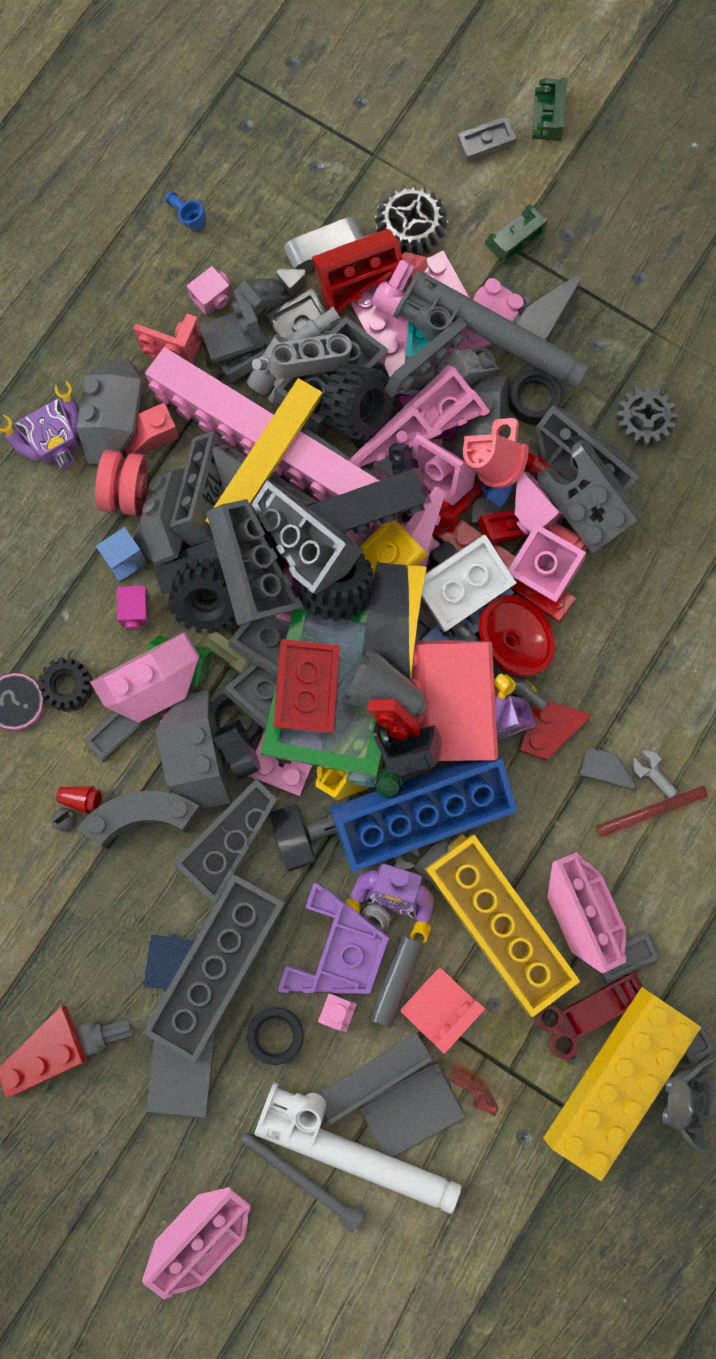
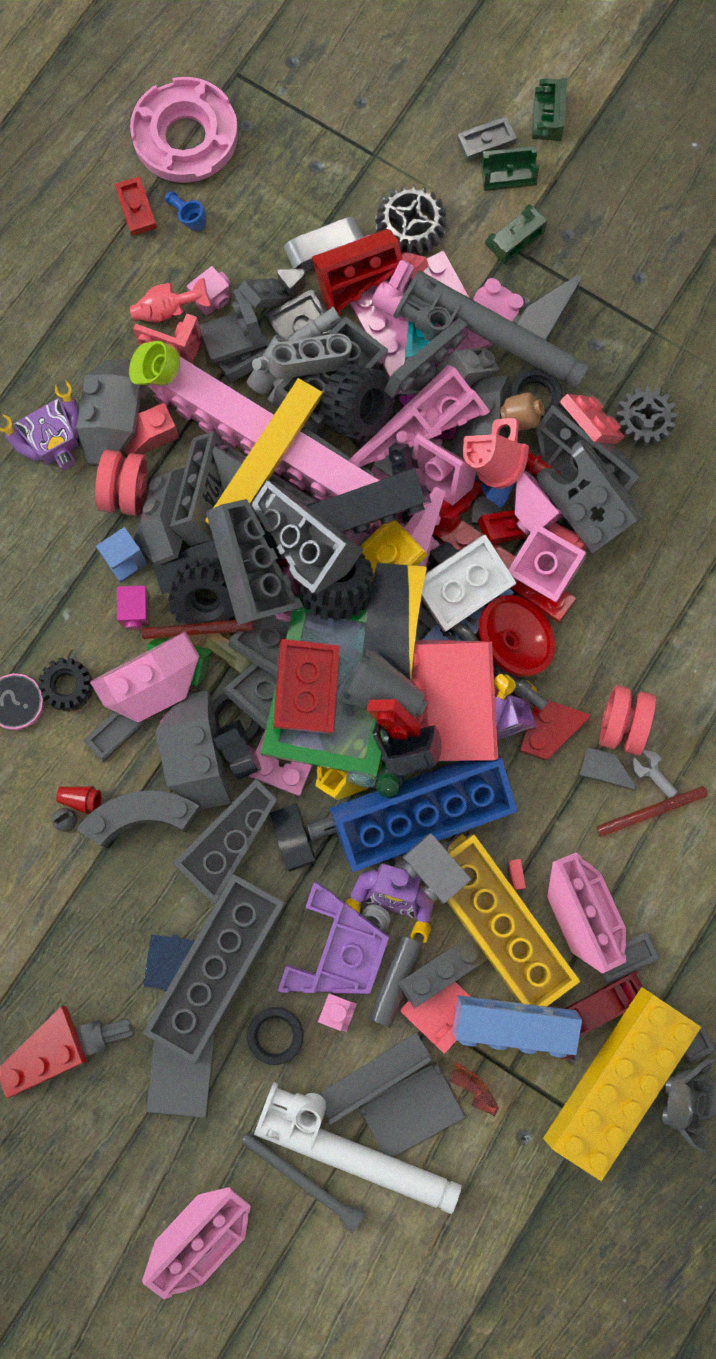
none -> red plate [114,176,157,236]
none -> lime cap [129,341,180,386]
none -> bright pink piece [130,77,238,183]
none -> coral animal [130,278,212,323]
none -> clear red bar [141,620,254,639]
none -> dark grey plate [398,935,488,1009]
none -> flat silver brick [402,833,471,904]
none -> medium blue brick [452,995,582,1058]
none -> dark green hinge [481,146,539,191]
none -> medium nougat head [501,392,544,432]
none -> coral tile [507,859,526,891]
none -> coral plate [560,394,625,444]
none -> coral wheel [599,684,656,756]

